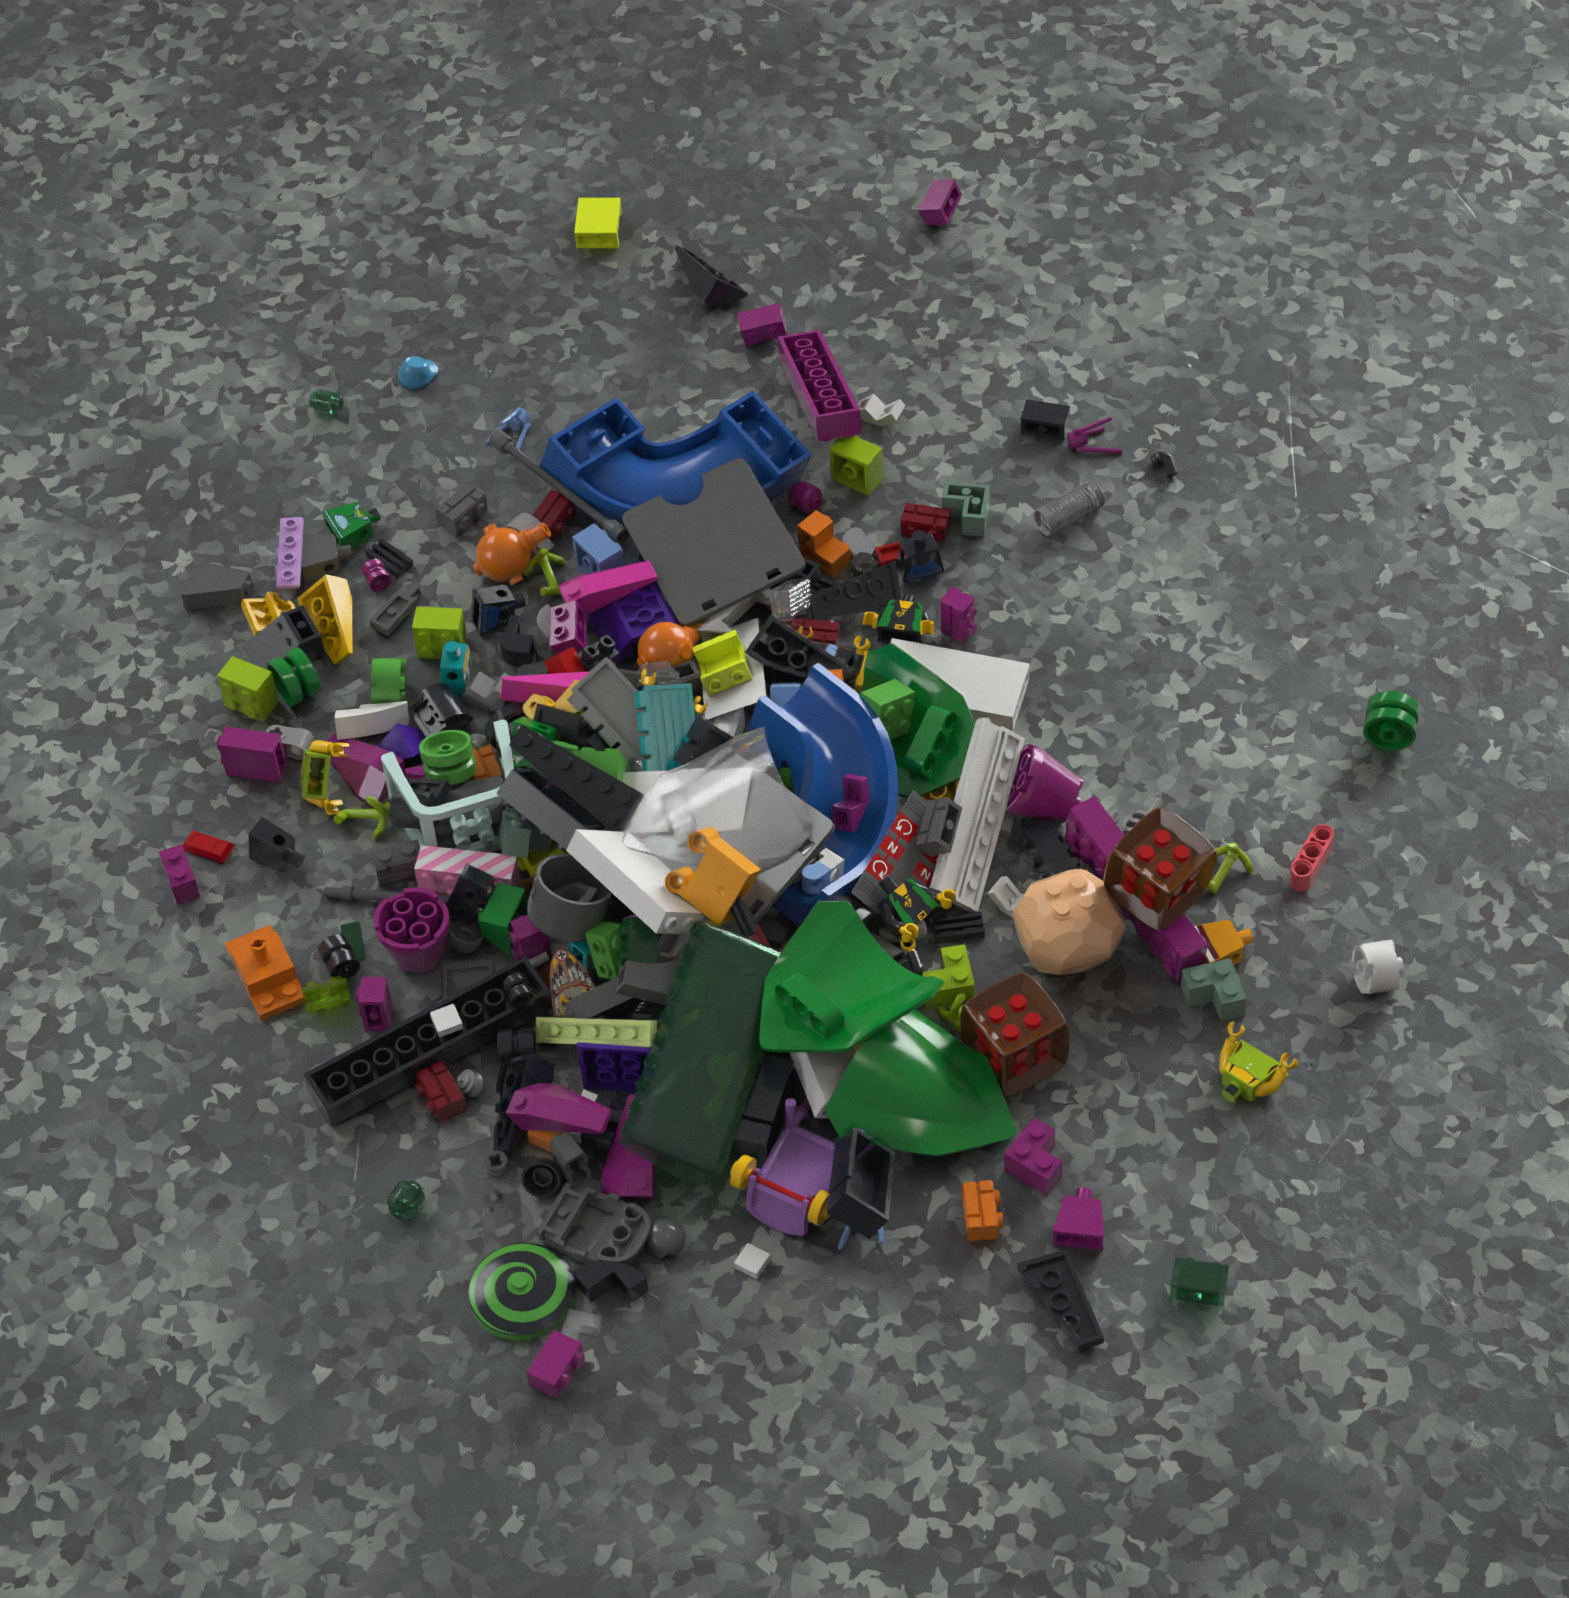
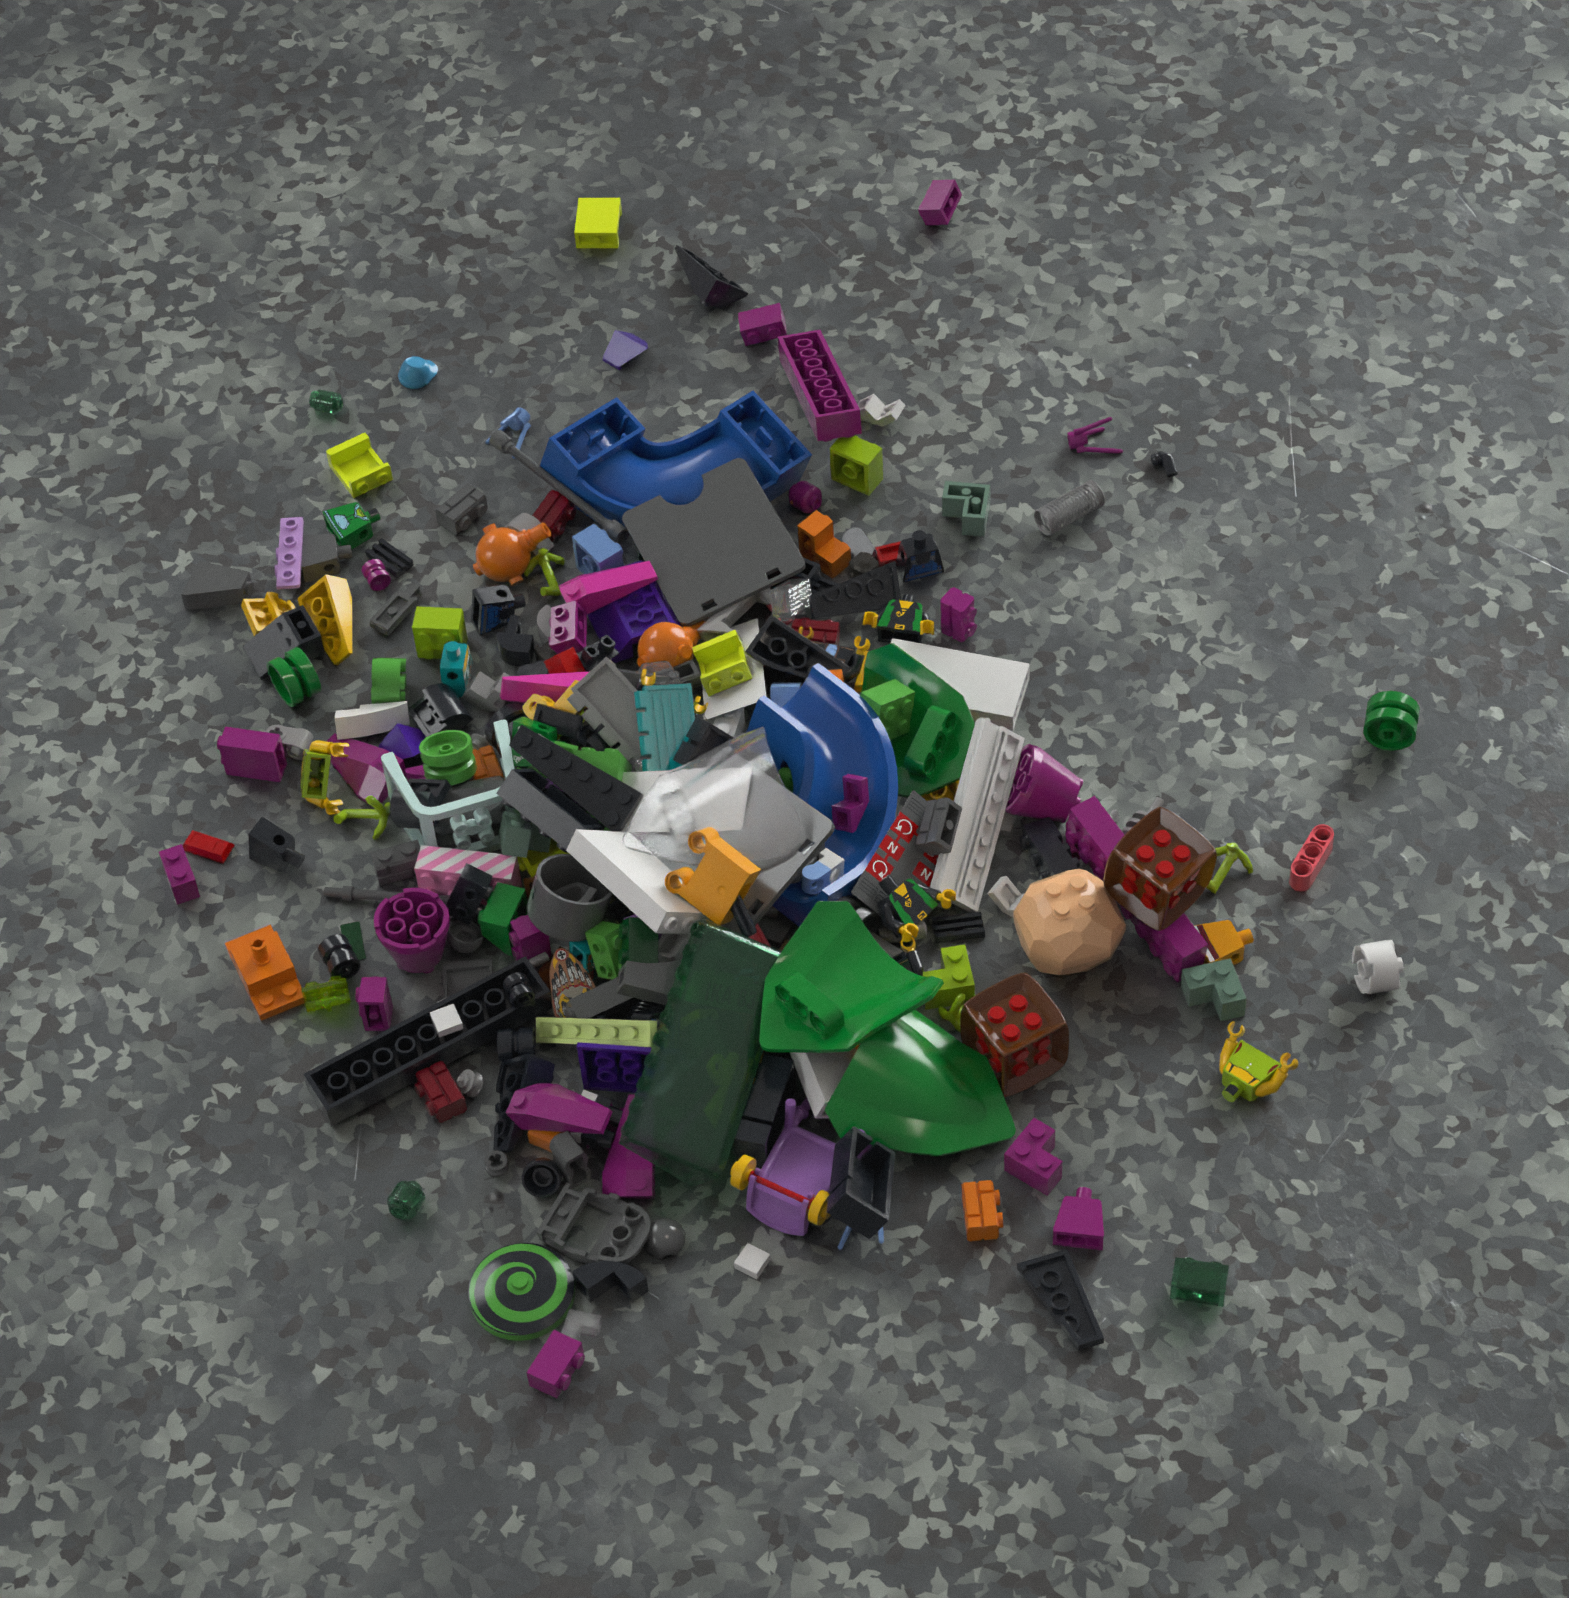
lime brick [217,656,279,721] -> none
dark red brick [900,503,951,542] -> none
black brick [1021,399,1070,440] -> none
none -> neon yellow panel [326,432,393,498]
none -> slope [603,330,648,370]

